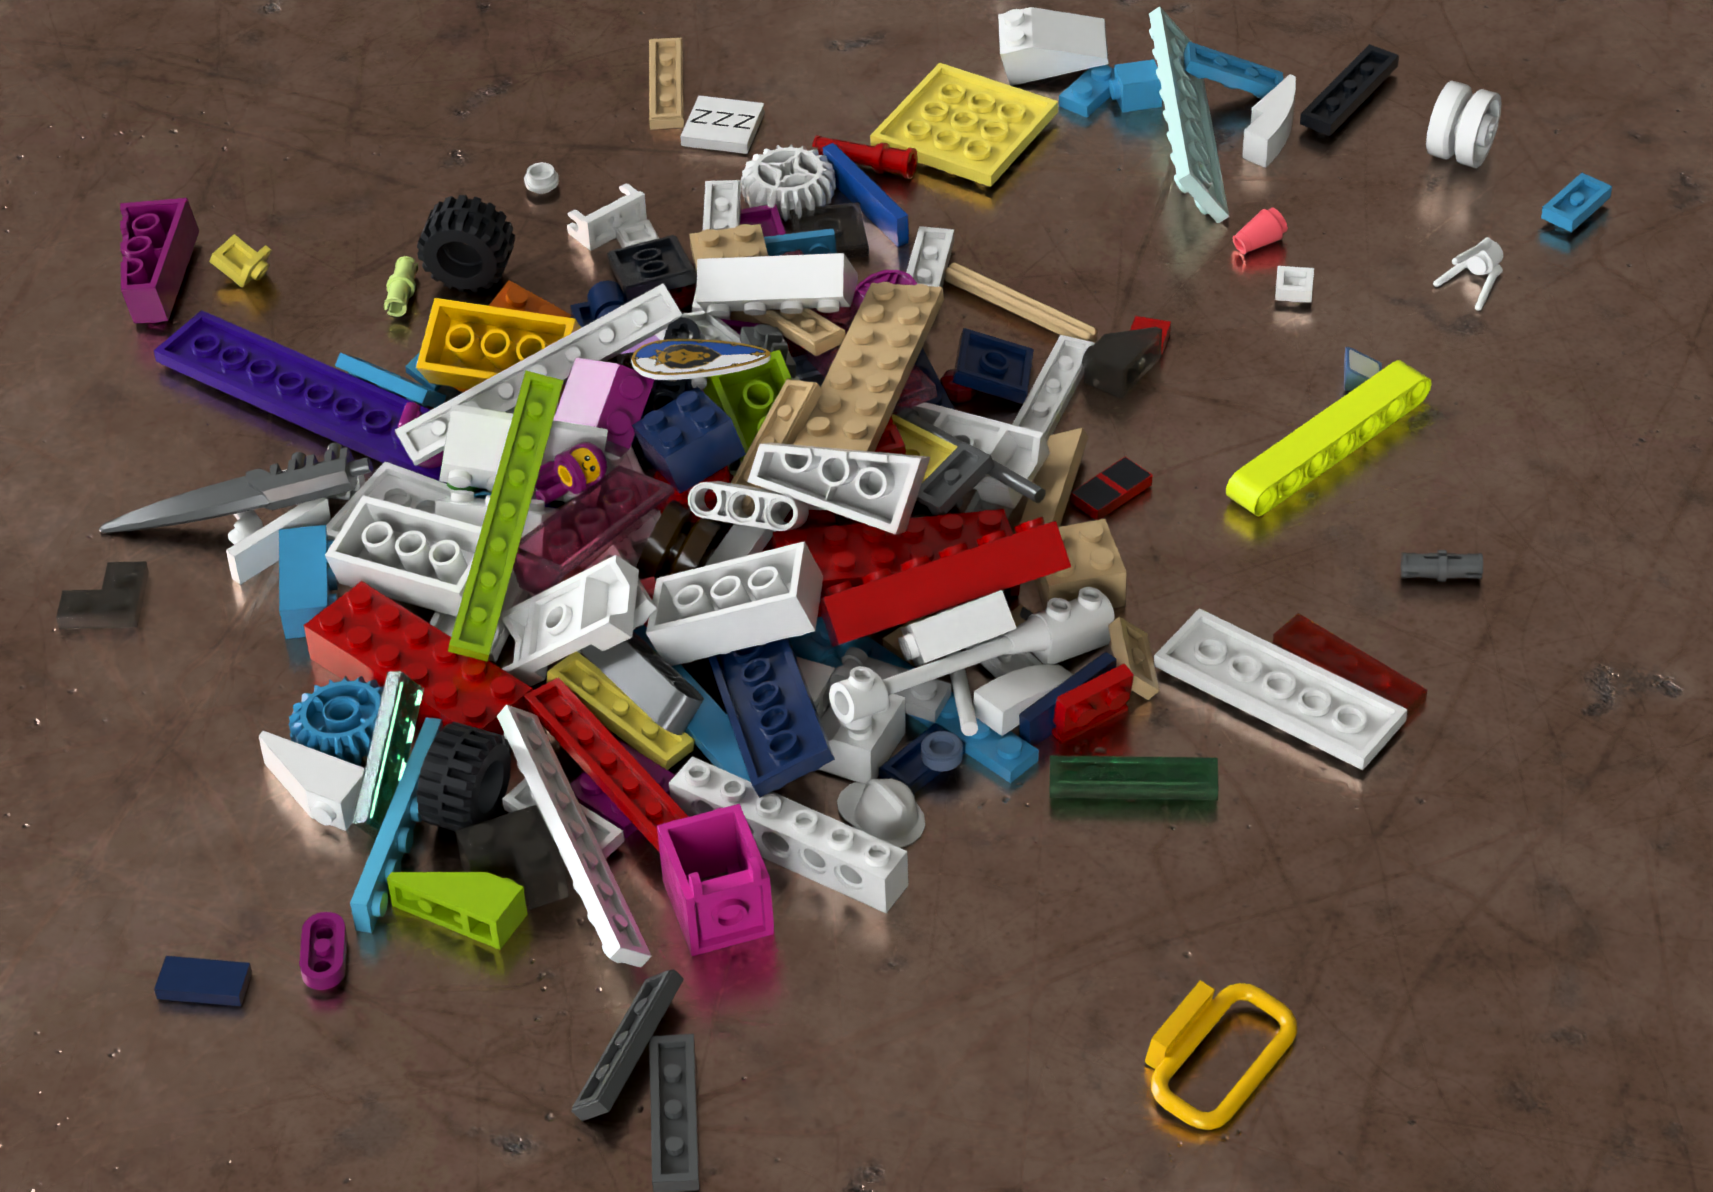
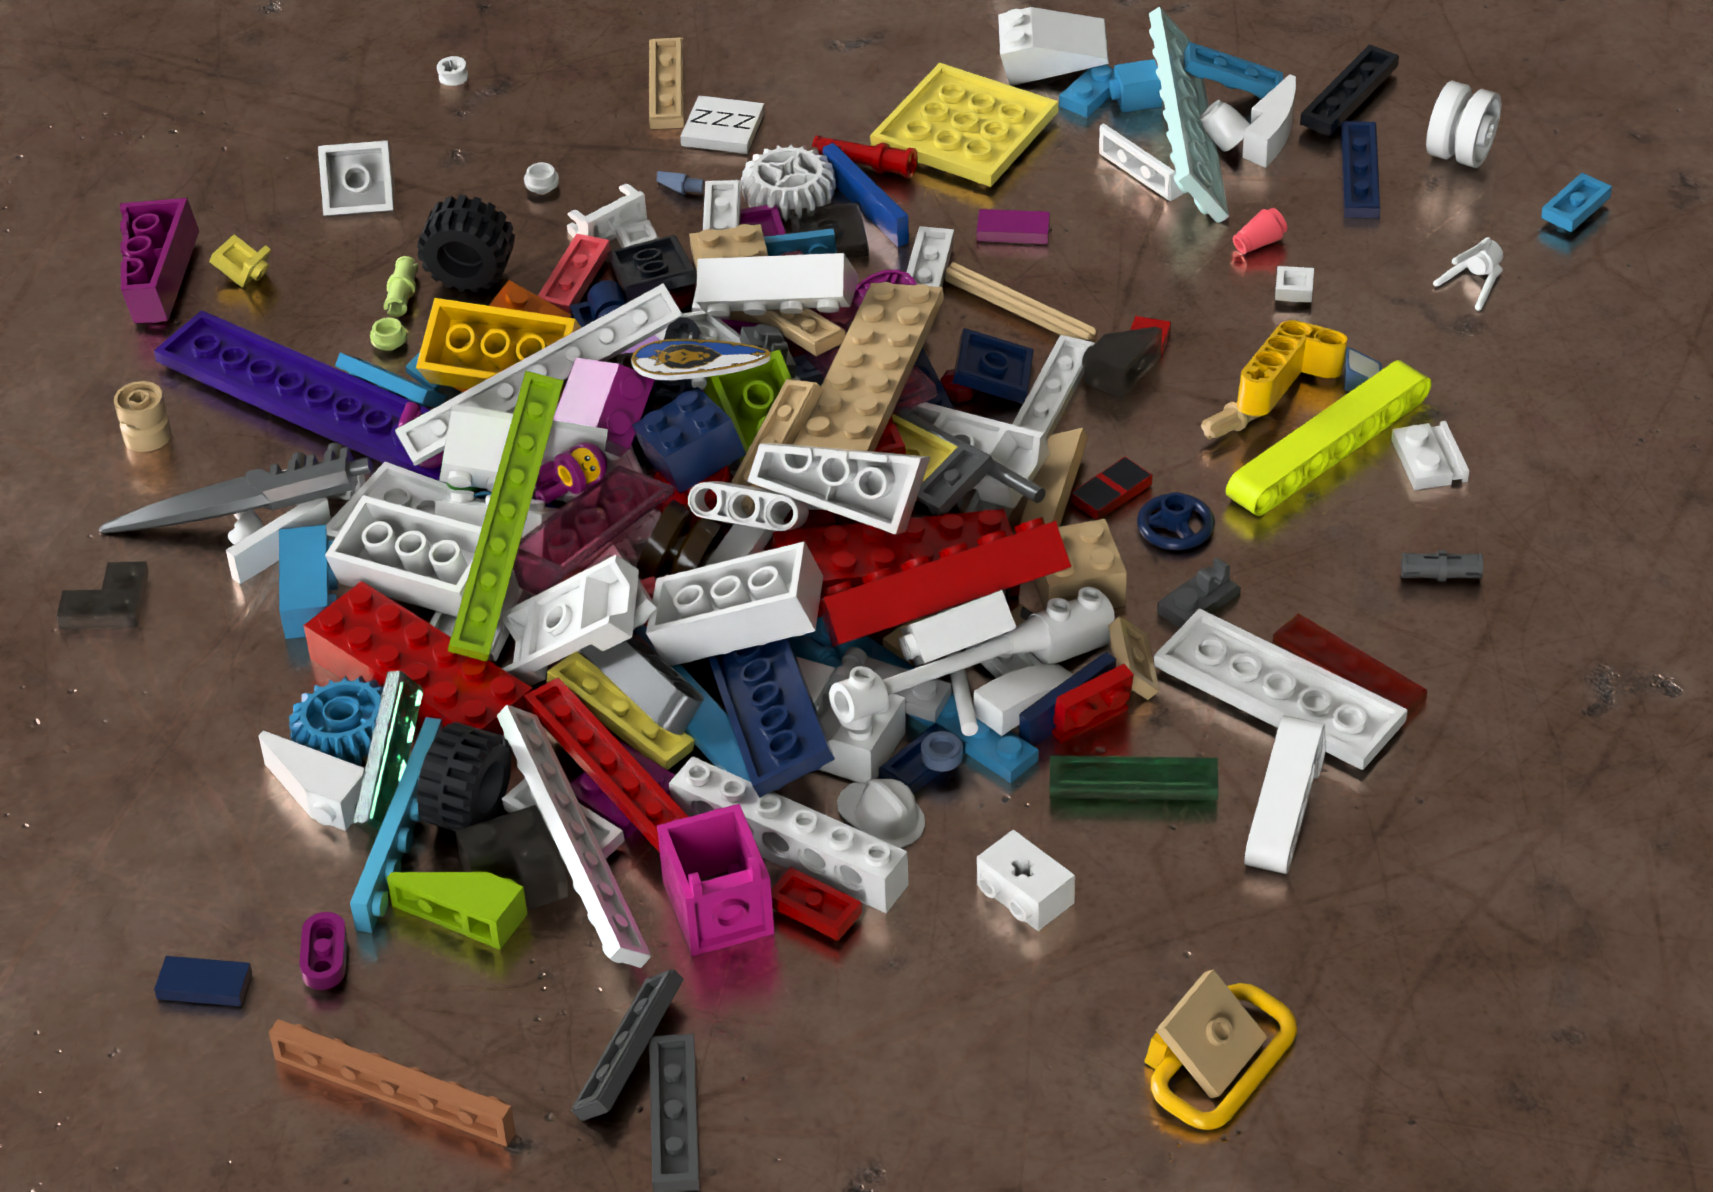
none -> tan wheel [114,381,171,452]
none -> nougat plate [269,1019,516,1147]
none -> white slope [318,140,394,216]
none -> yellowish green plate [370,318,407,351]
none -> white bush [437,56,469,86]
none -> coral plate [538,234,611,314]
none -> sand blue bar [657,171,705,196]
none -> red plate [771,867,862,941]
none -> magenta tile [976,209,1050,244]
none -> white brick [977,830,1075,931]
none -> white slope [1099,123,1184,201]
none -> dark blue piece [1137,492,1215,550]
none -> tan plate [1156,969,1268,1098]
none -> dark grey plate [1157,558,1241,628]
none -> white piece [1199,100,1250,152]
none -> tan axle [1201,402,1264,439]
none -> yellow beam [1237,320,1348,416]
none -> white beam [1244,715,1326,874]
none -> dark blue tile [1341,121,1380,218]
none -> white plate [1391,420,1469,491]

